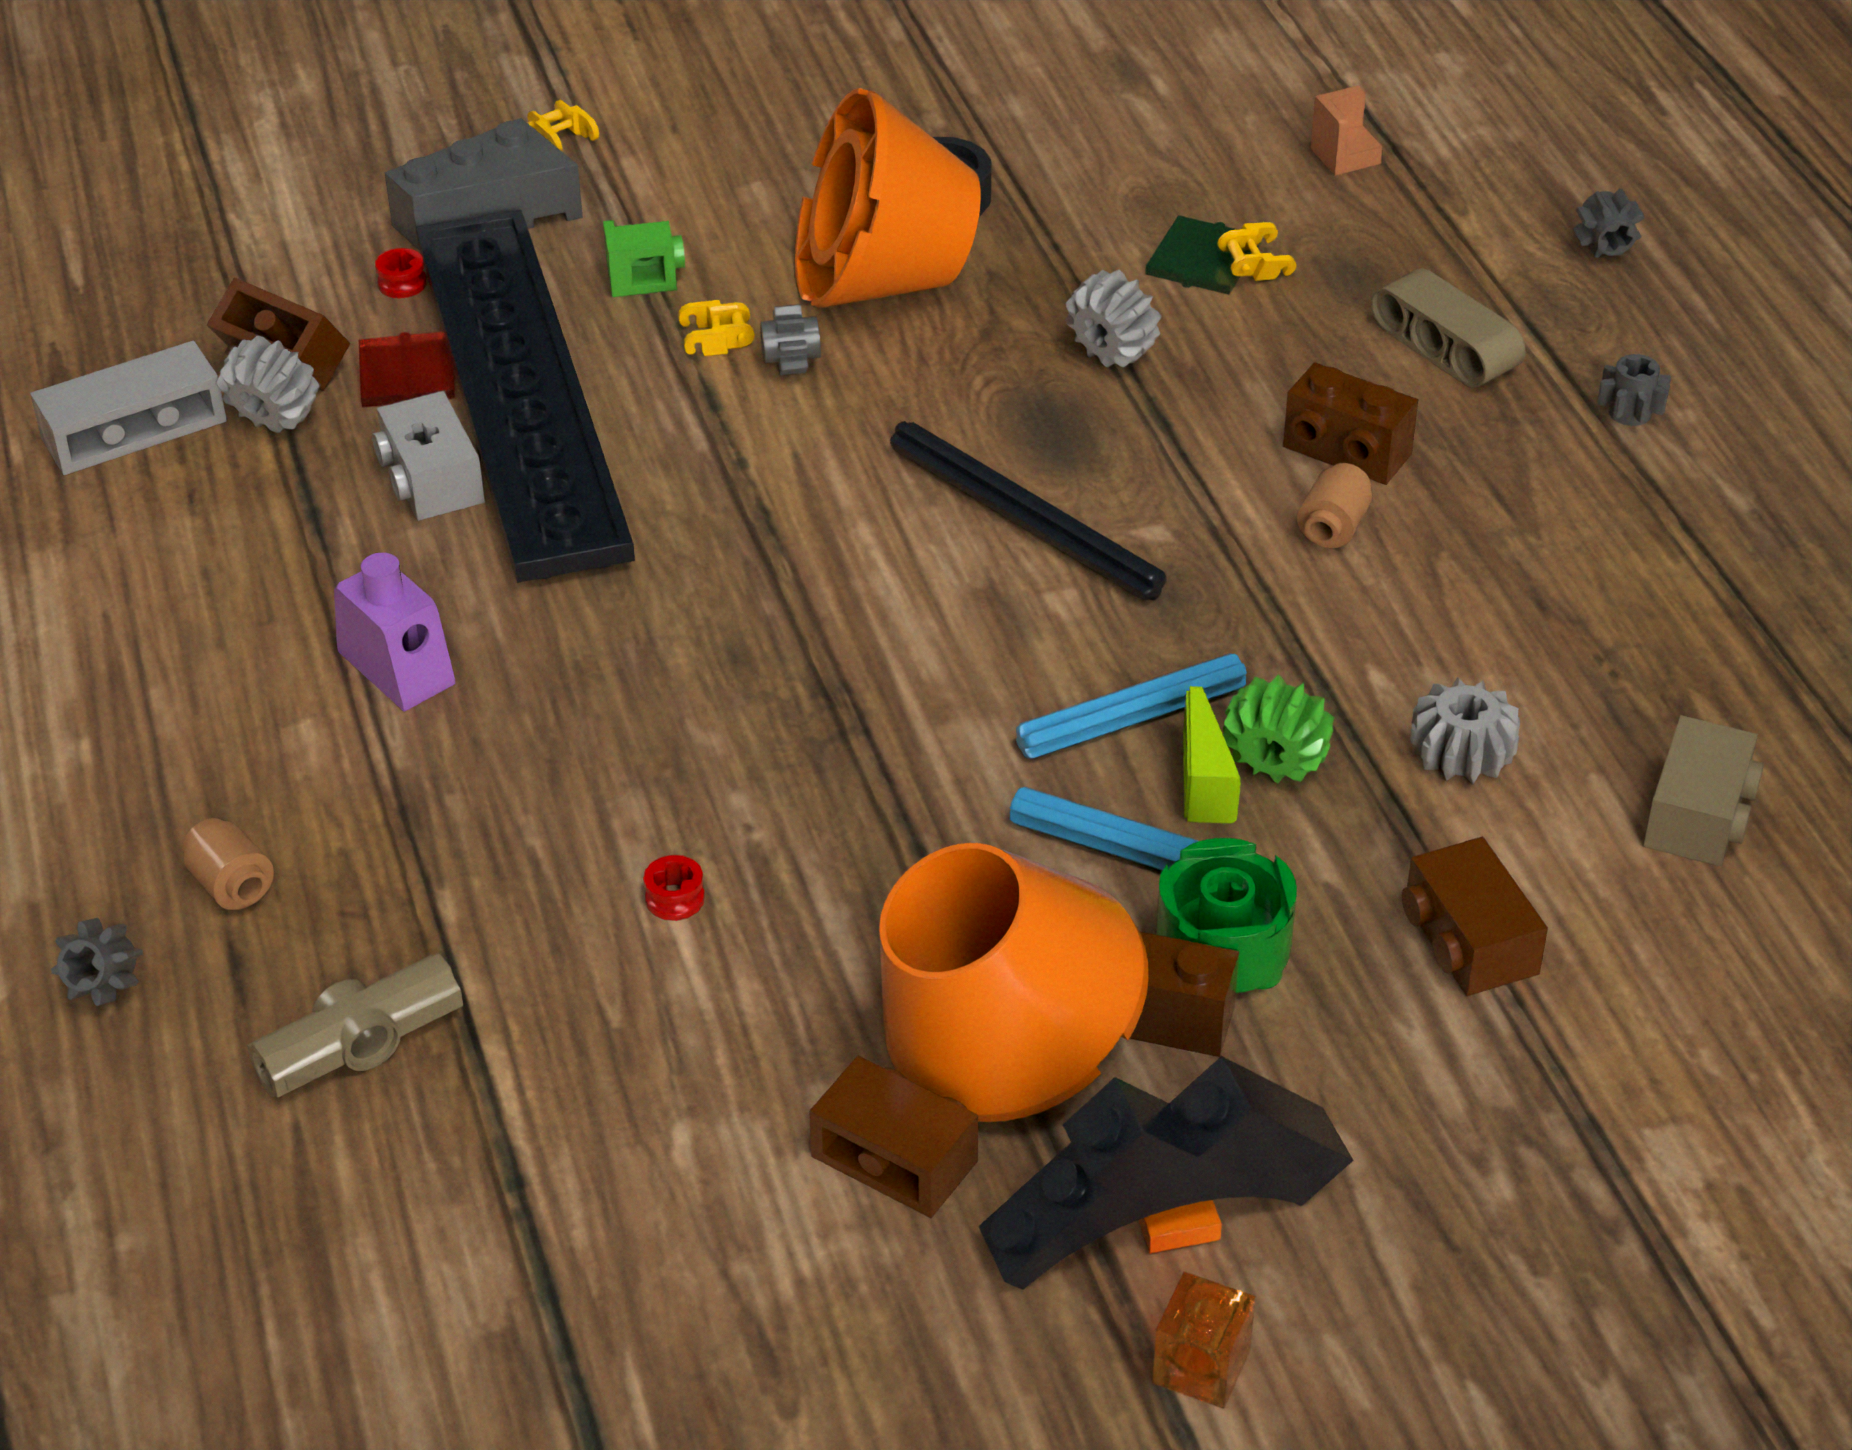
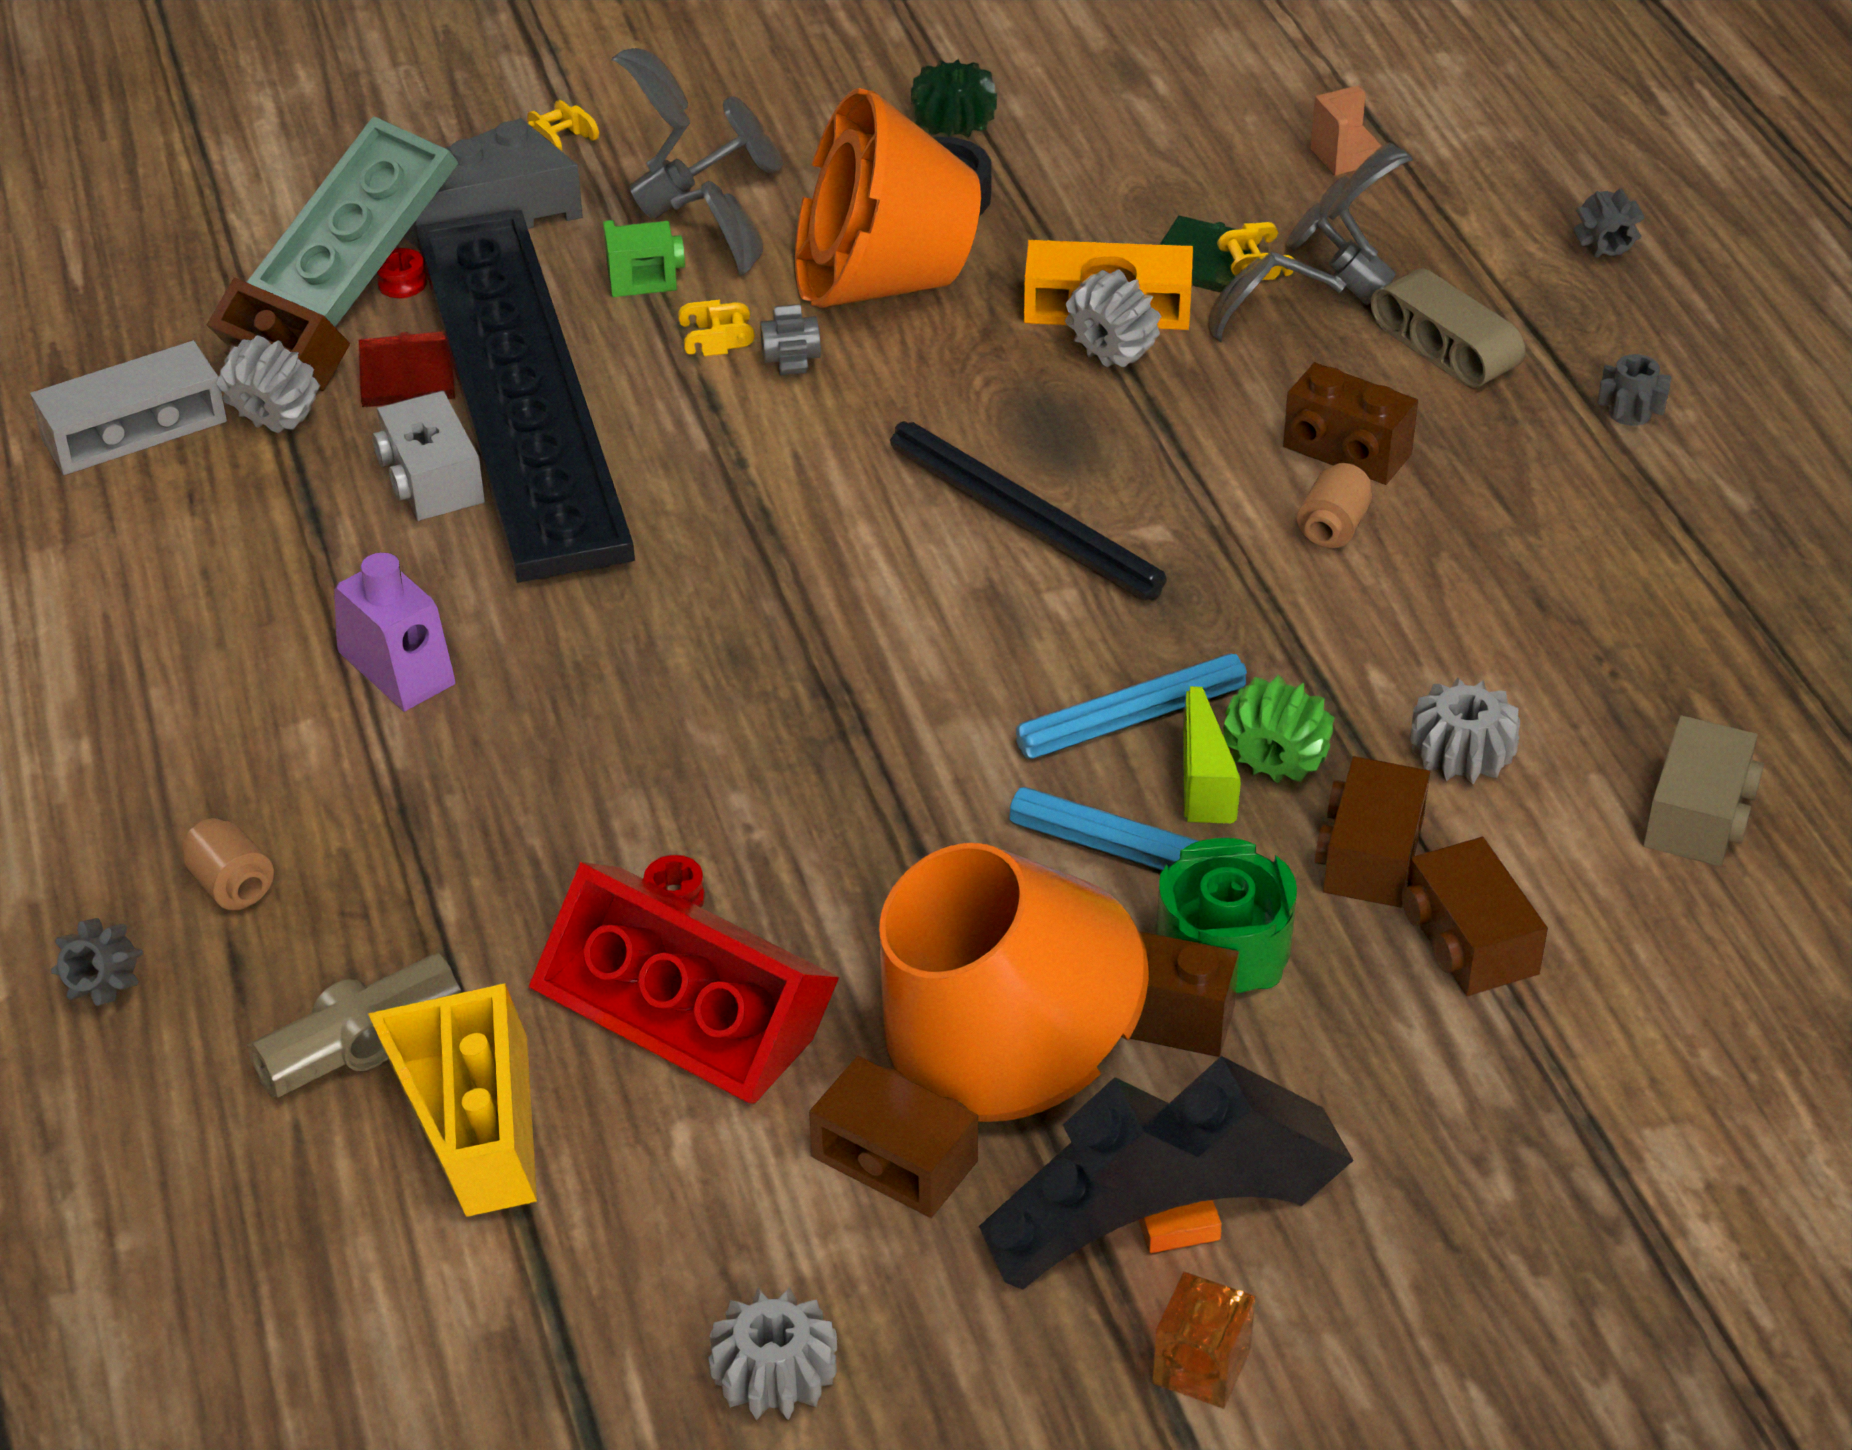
none -> sand green plate [247,116,459,327]
none -> yellow wedge [368,983,537,1217]
none -> red slope [528,862,839,1103]
none -> dark grey plant [611,48,783,276]
none -> light grey gear [708,1287,837,1421]
none -> clear green gear [911,59,997,137]
none -> light orange arch [1024,240,1193,330]
none -> dark grey plant [1209,143,1413,342]
none -> reddish brown brick [1315,756,1431,908]

